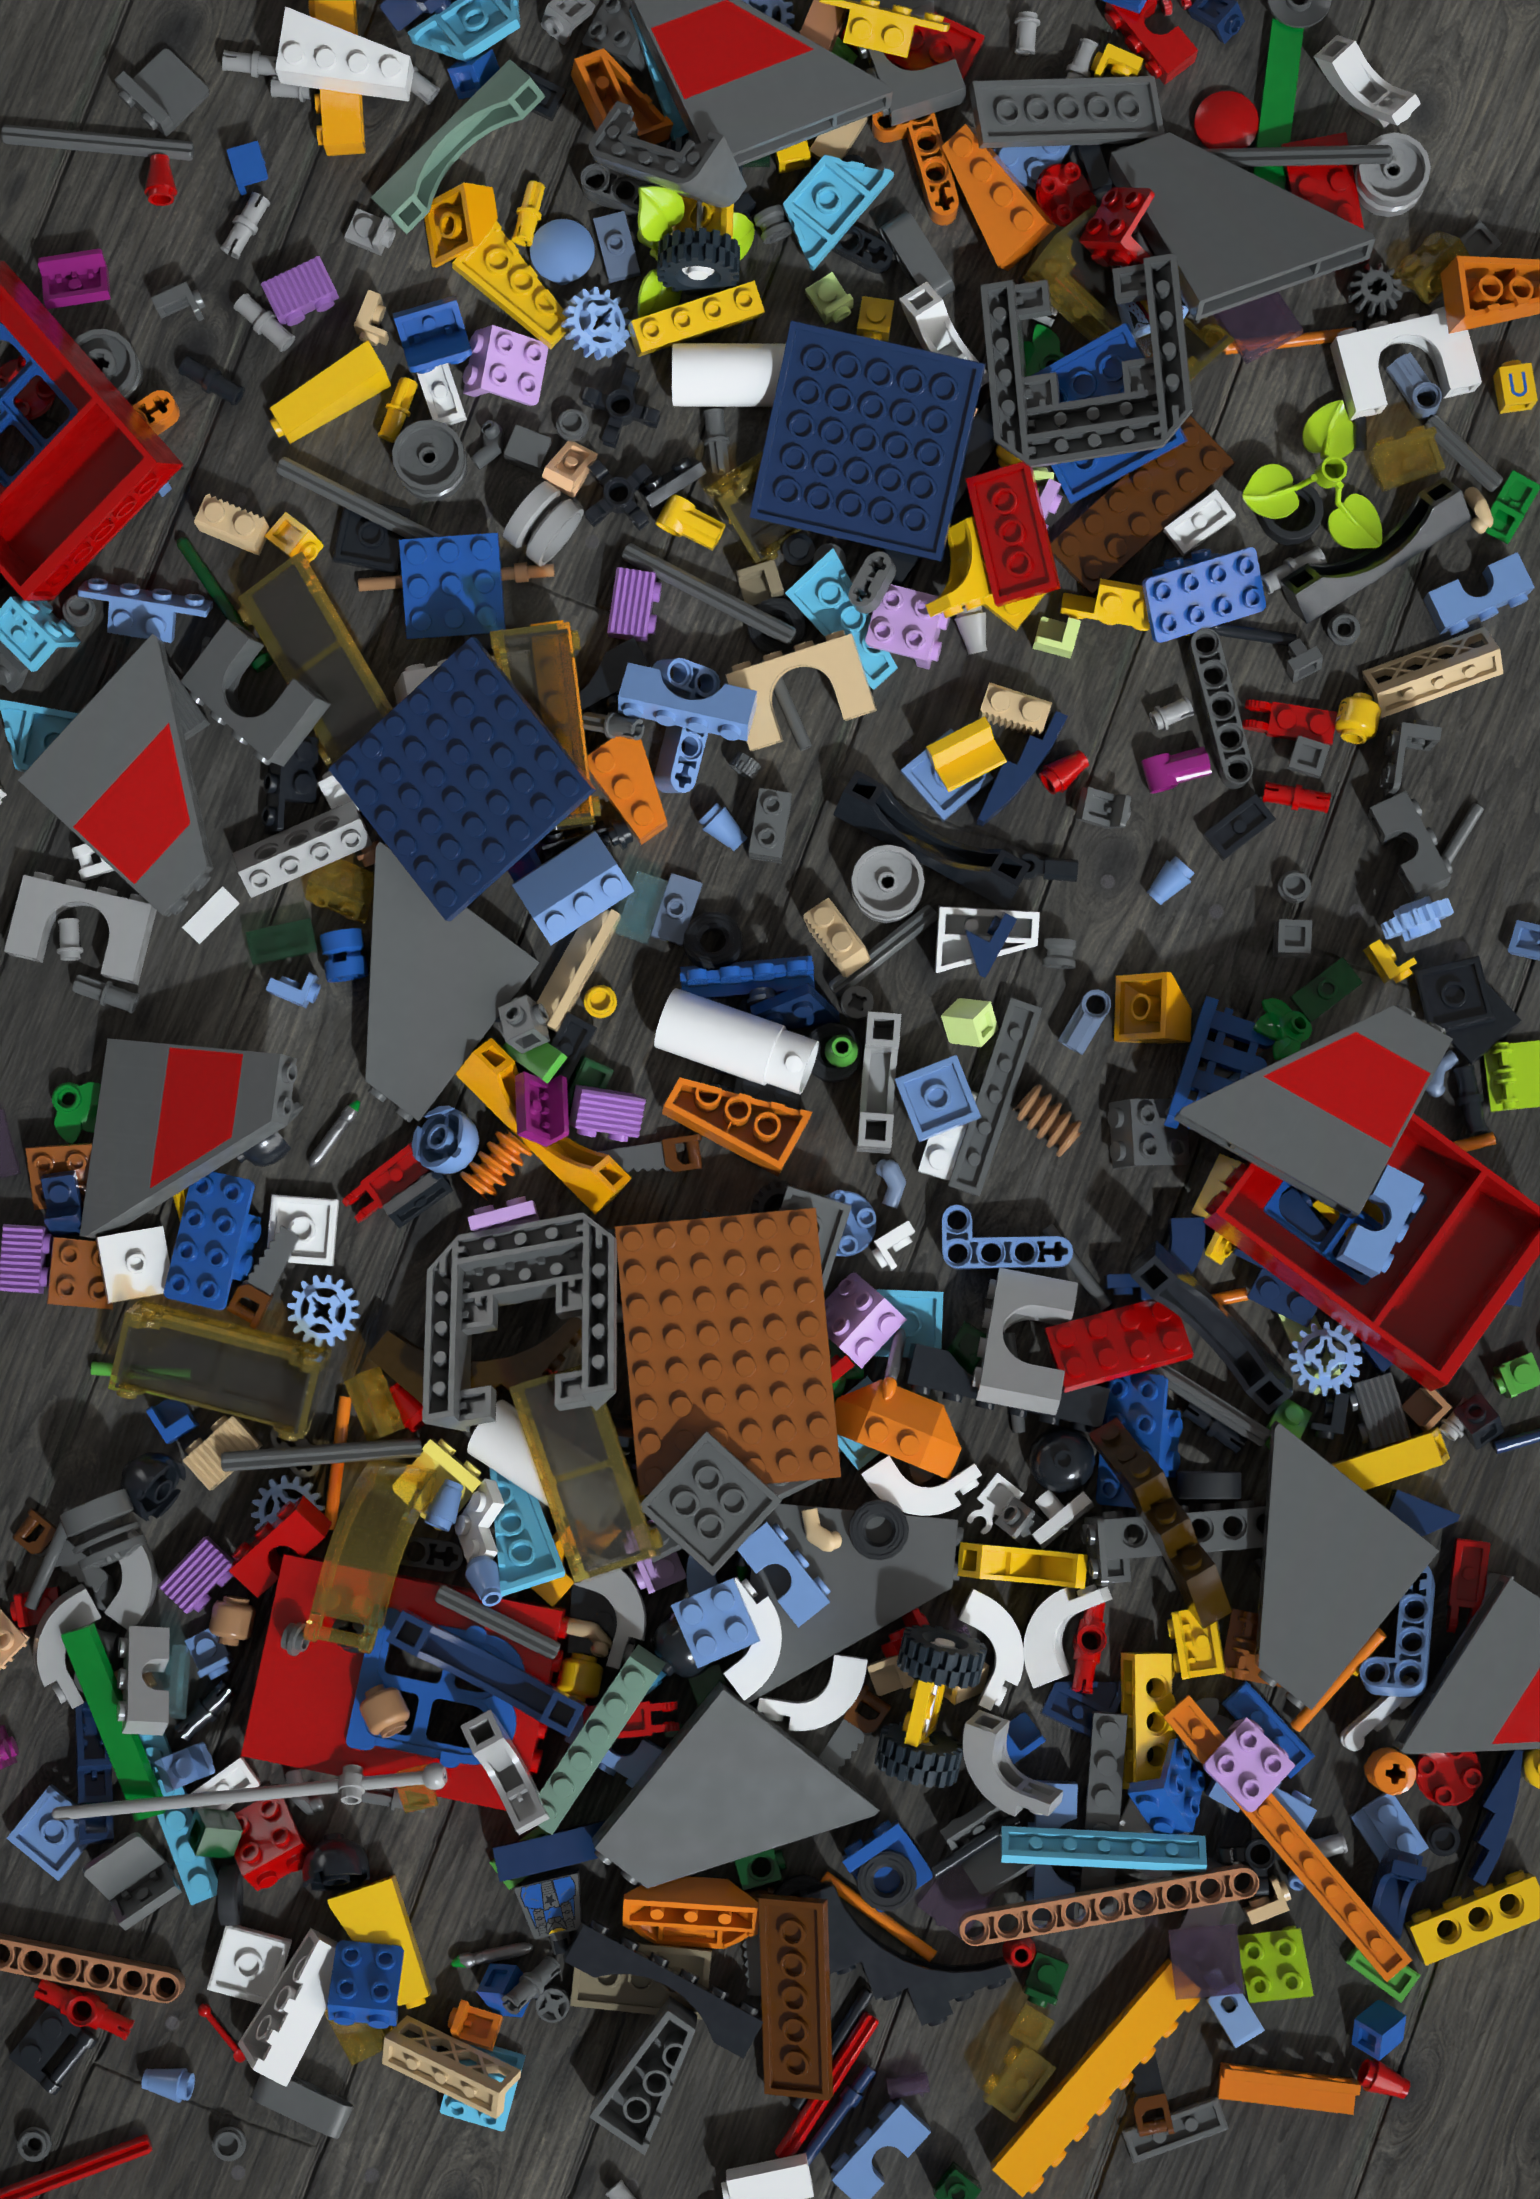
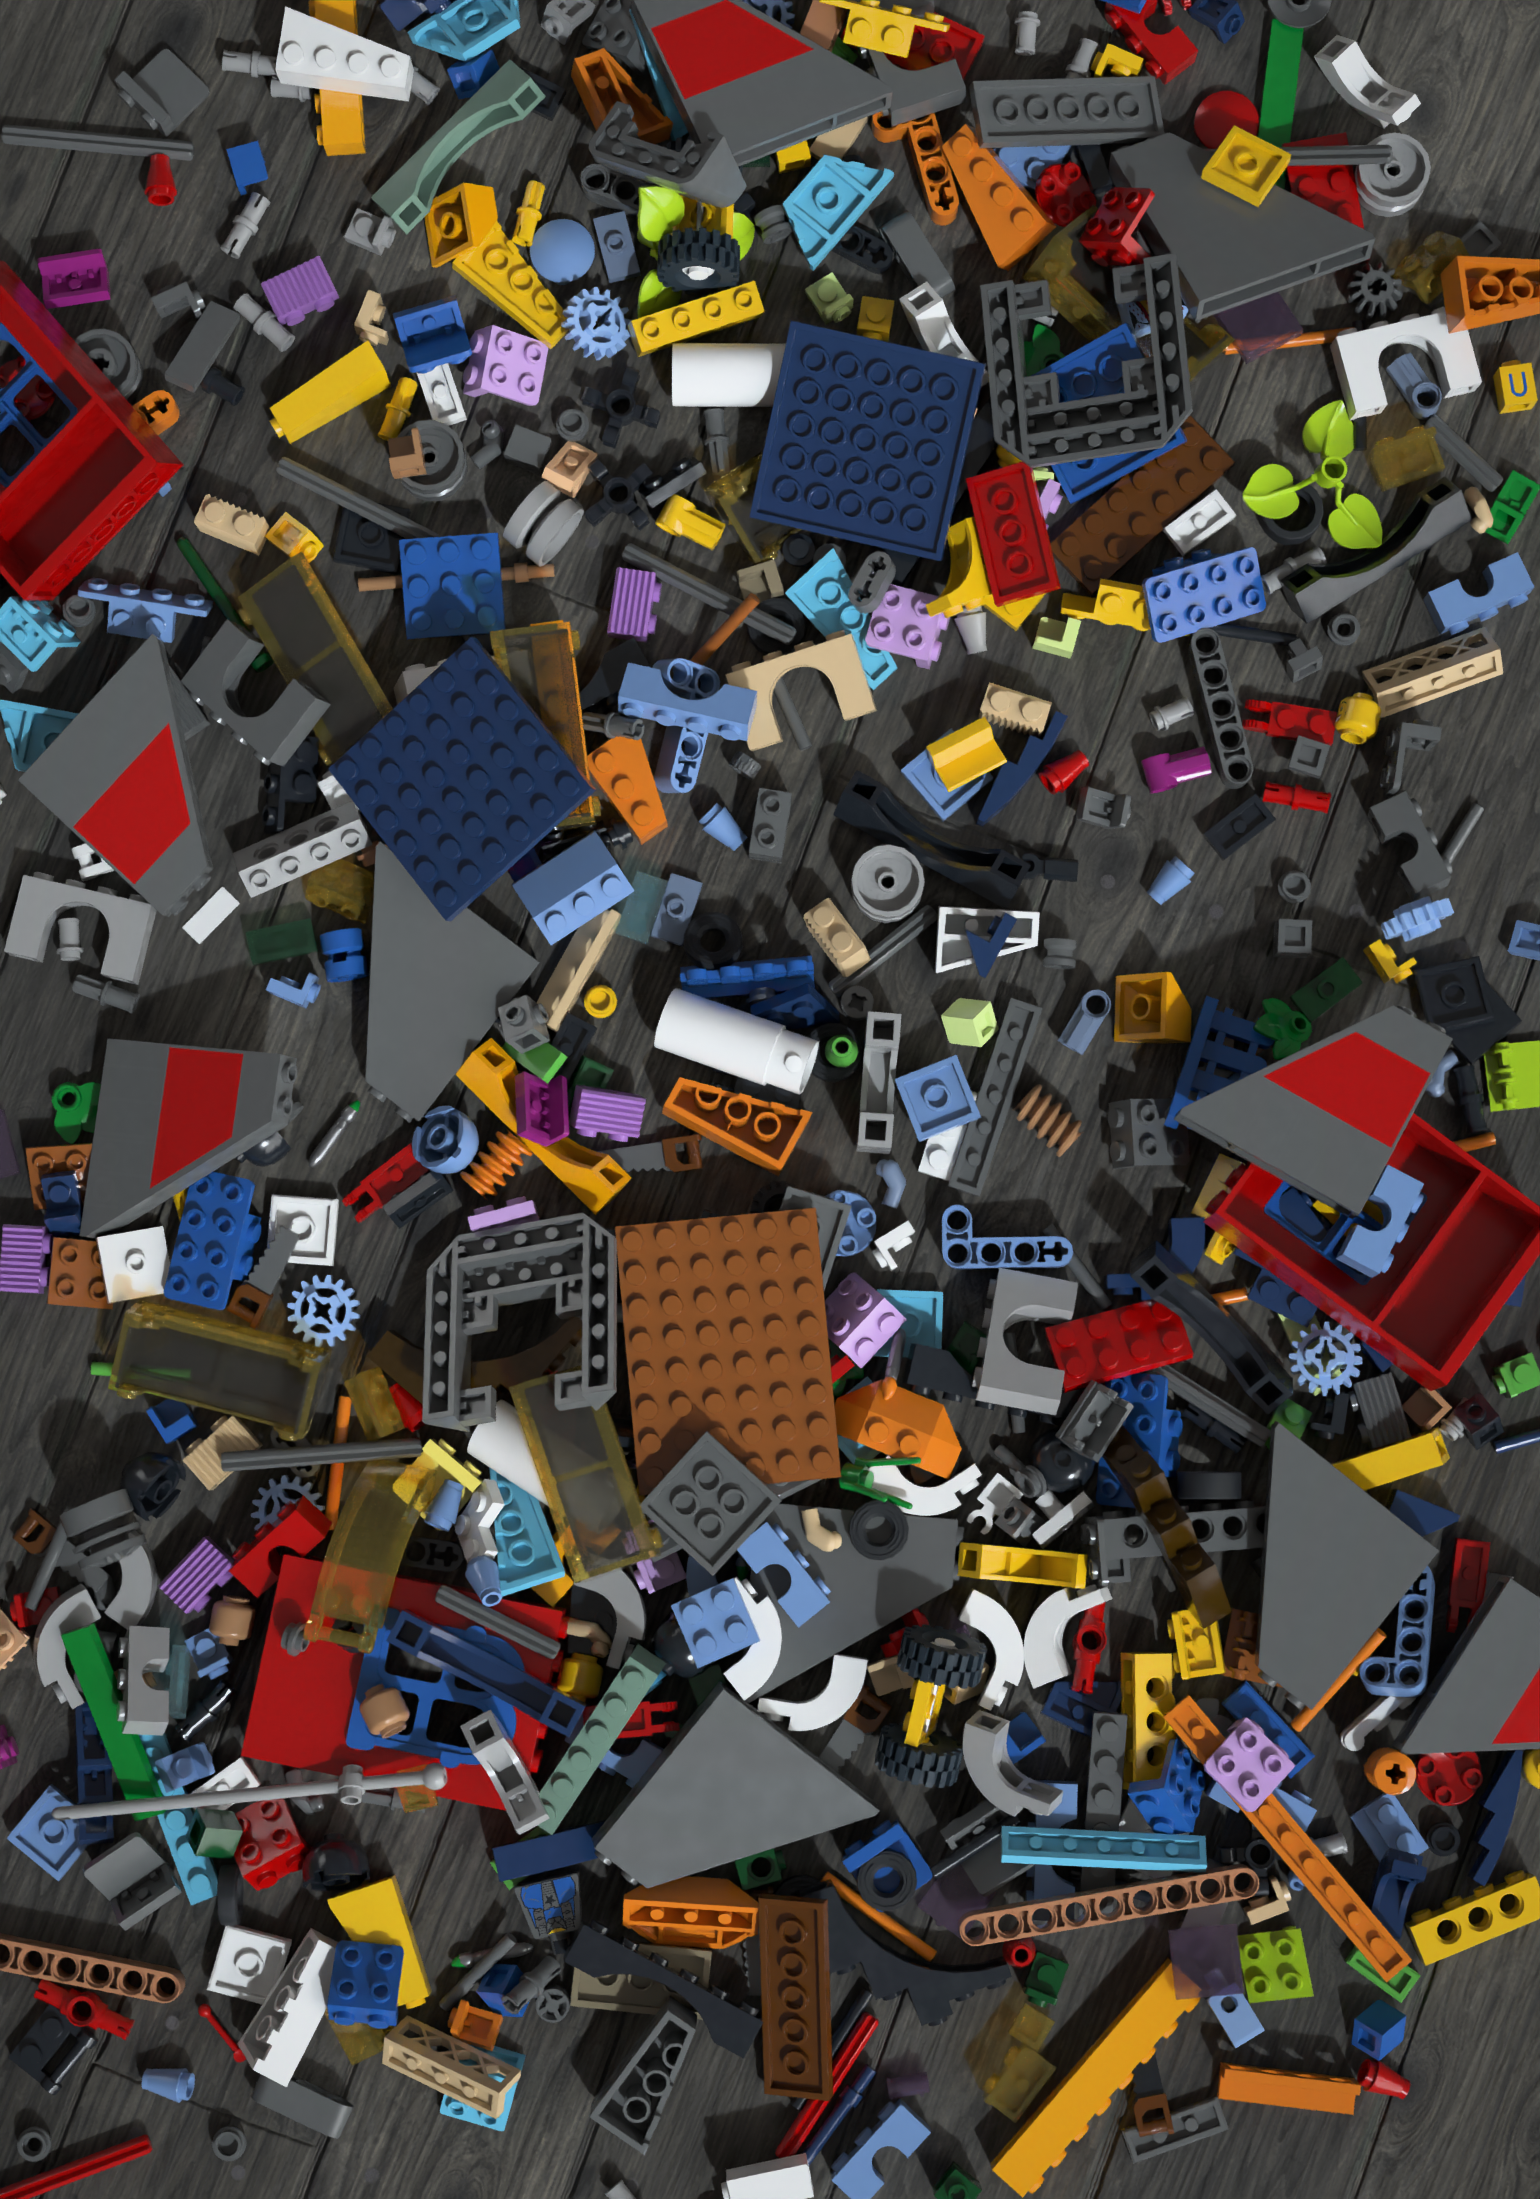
none -> dark grey tile [165,301,240,393]
none -> medium nougat panel [388,428,427,479]
none -> dark grey bar [439,1932,517,2012]
none -> dark orange bar [689,593,760,666]
none -> green plant [839,1457,921,1509]
none -> dark grey plate [994,1444,1047,1498]
none -> dark grey hinge [1055,1380,1134,1463]
none -> yellow plate [1201,125,1292,207]

